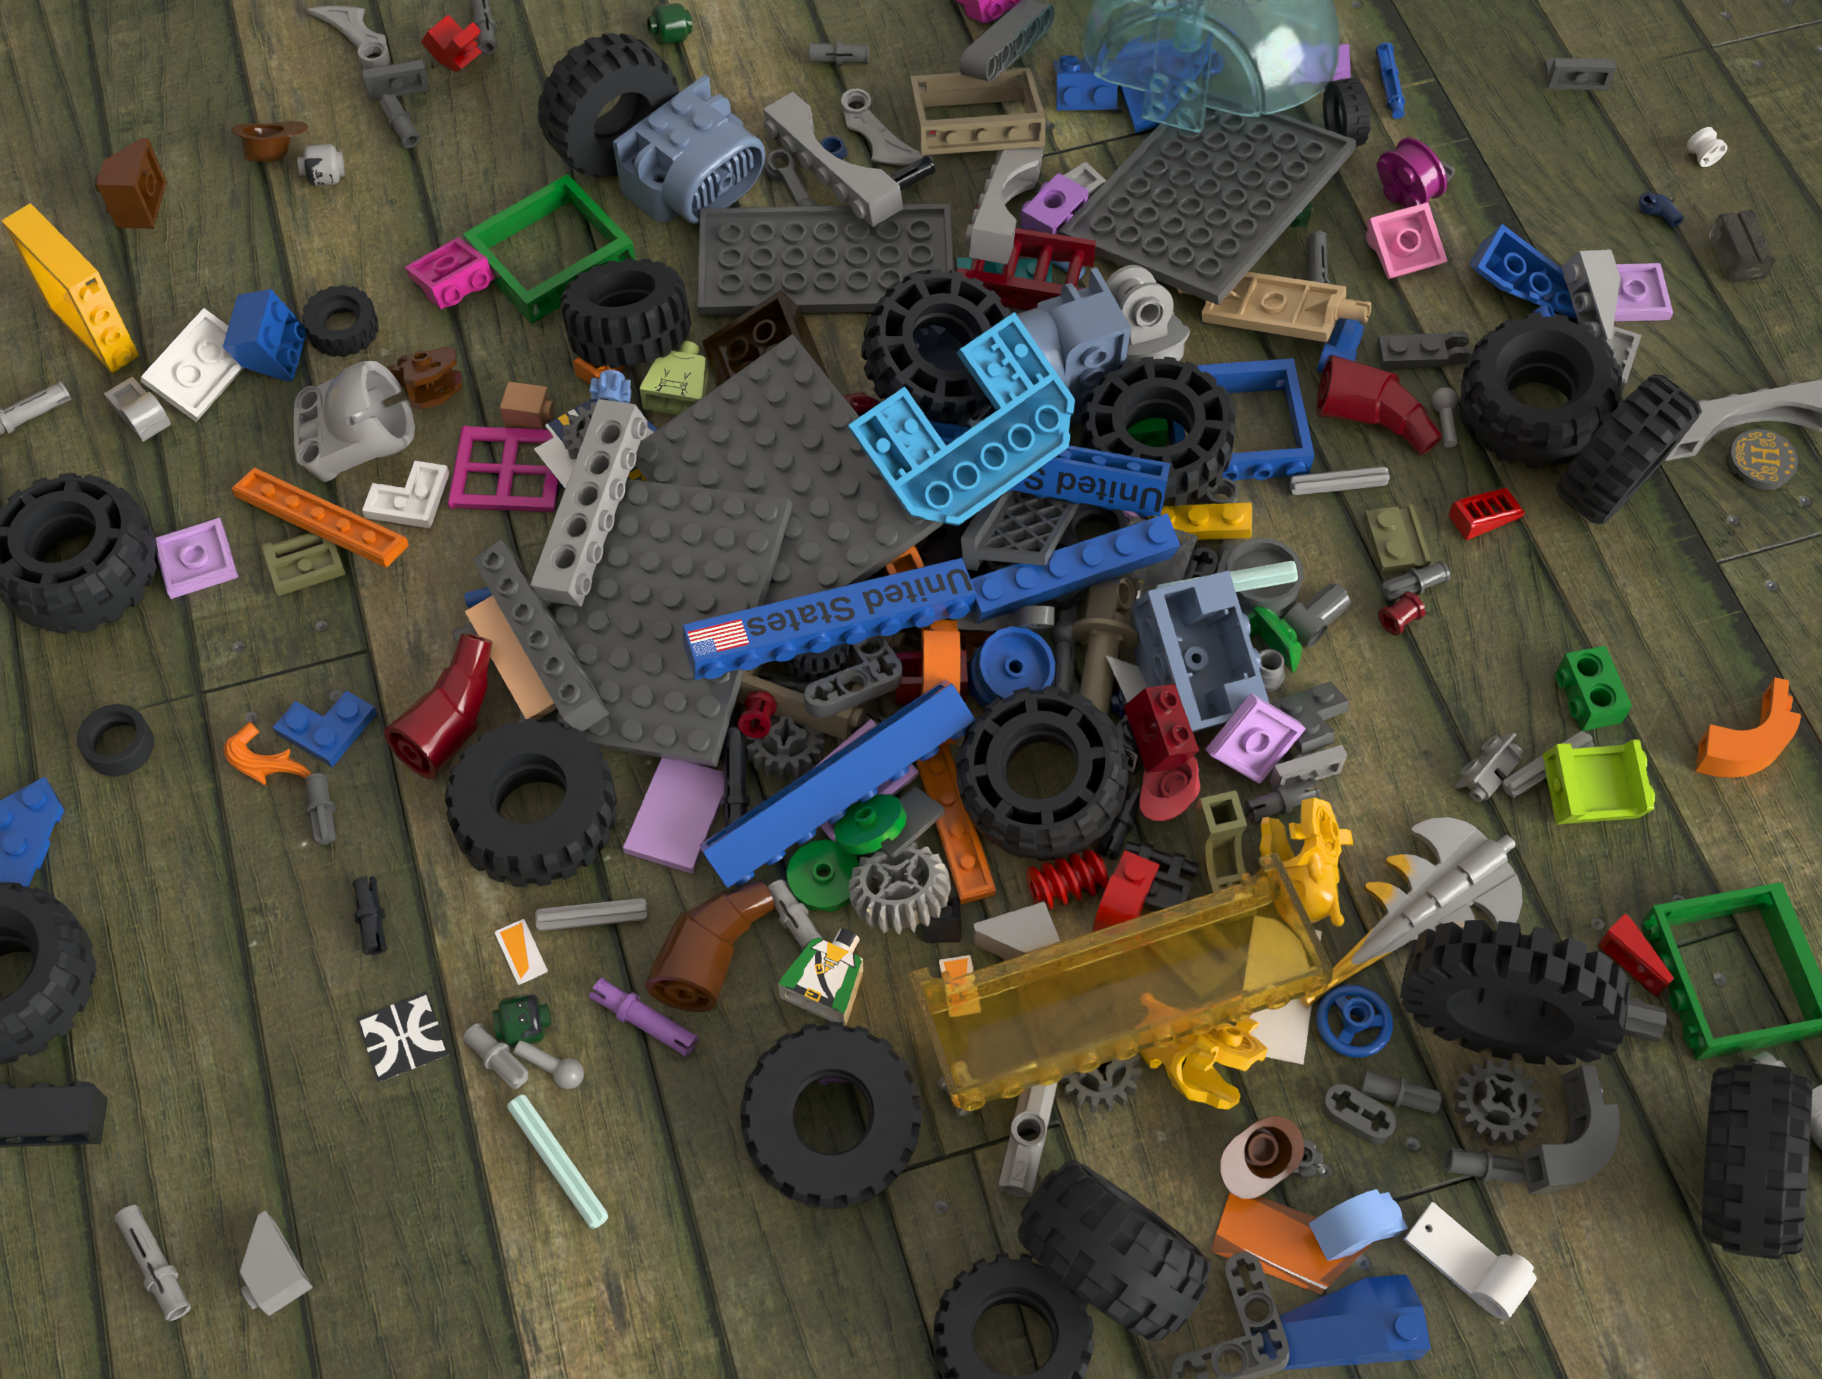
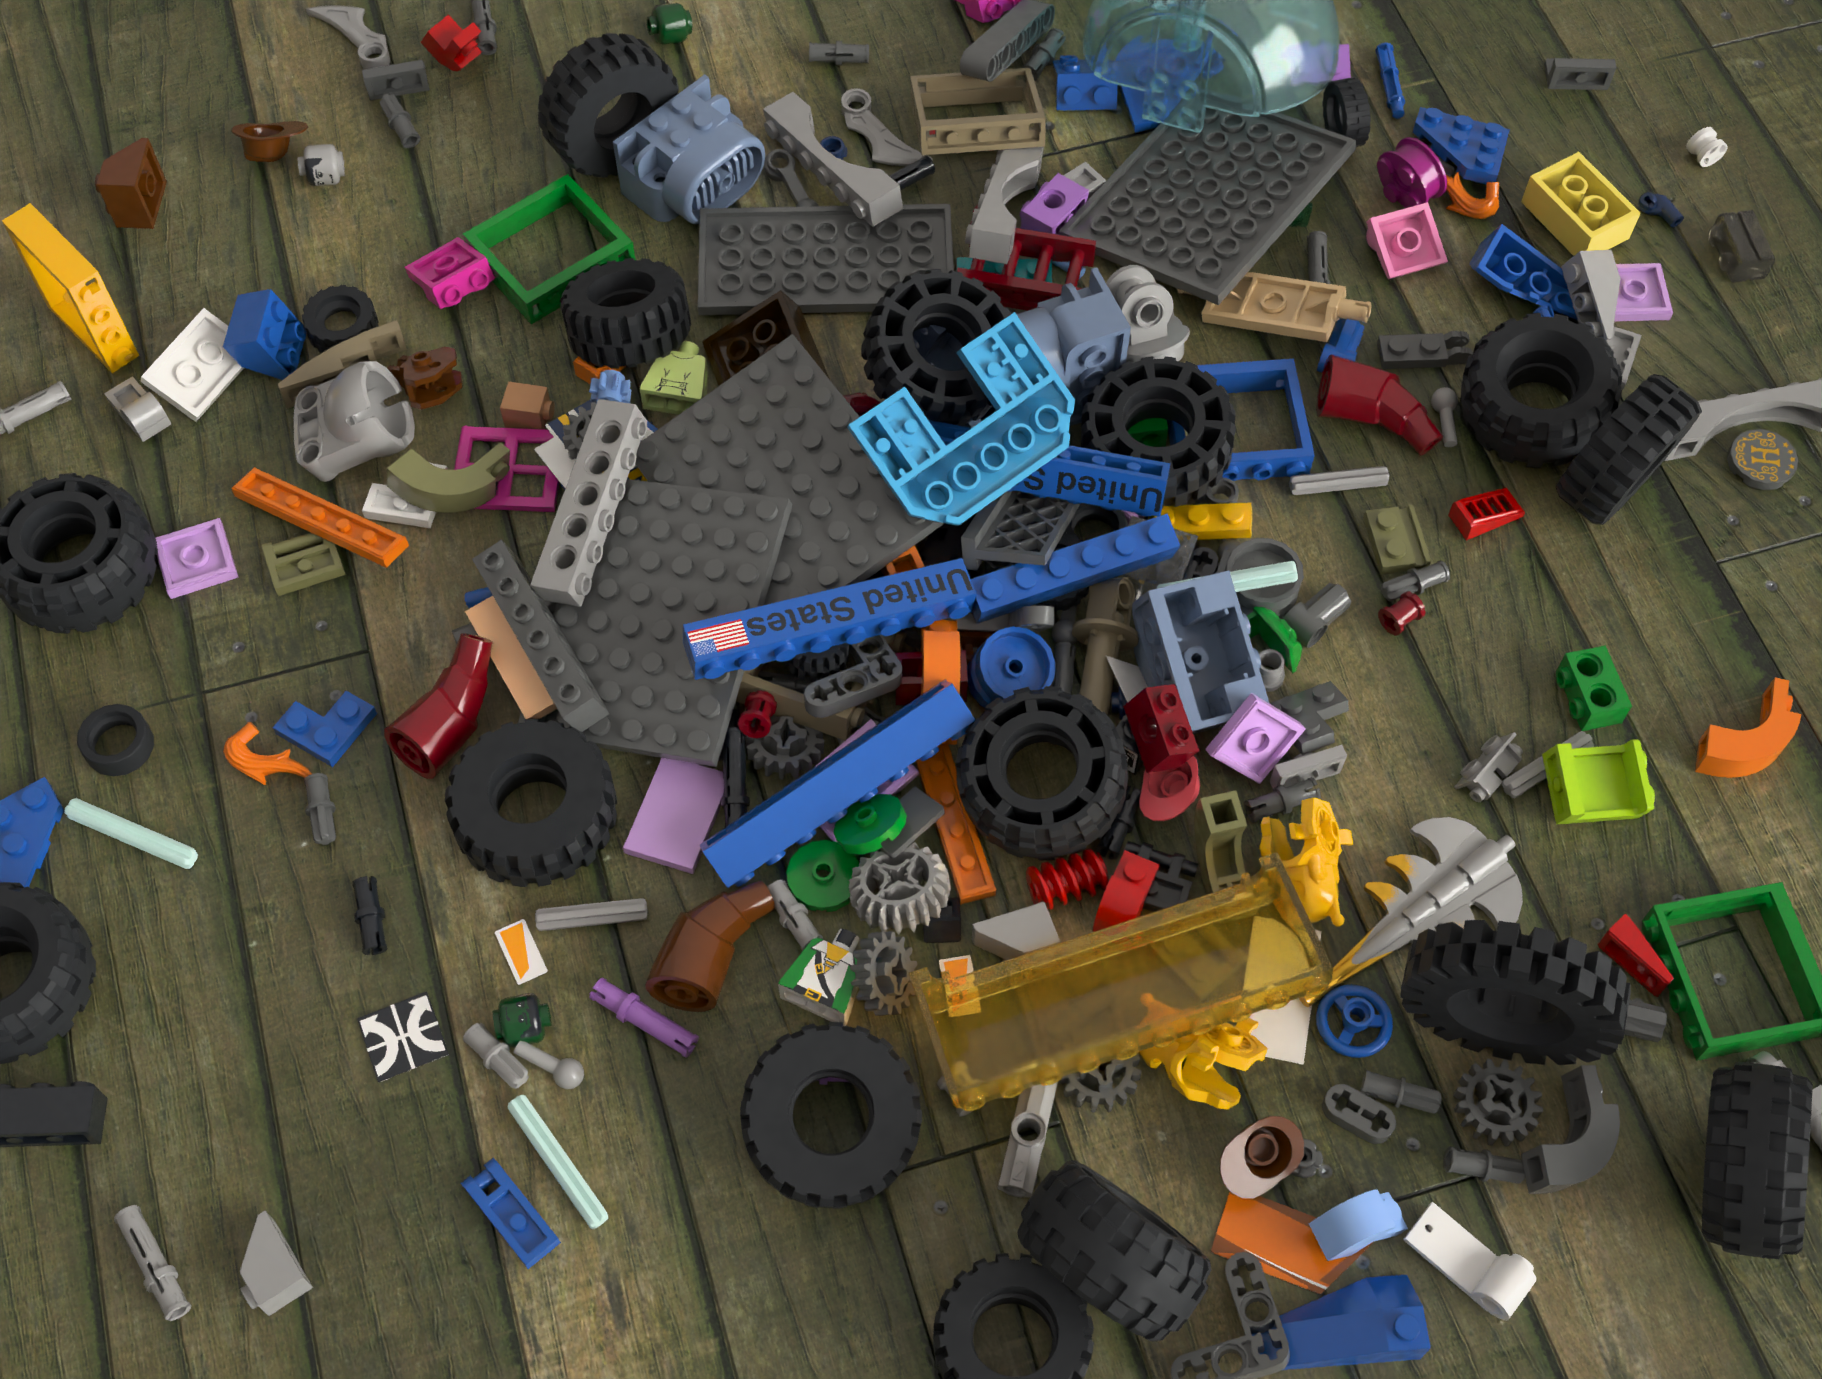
none -> light aqua axle [64,798,198,869]
none -> dark tan slope [278,320,407,409]
none -> olive arch [387,442,510,513]
none -> blue plate [461,1158,561,1269]
none -> dark grey gear [850,931,919,1016]
none -> dark grey pin [1022,28,1066,81]
none -> blue plate [1412,107,1510,184]
none -> orange piece [1446,172,1499,219]
none -> light yellow brick [1521,152,1640,256]

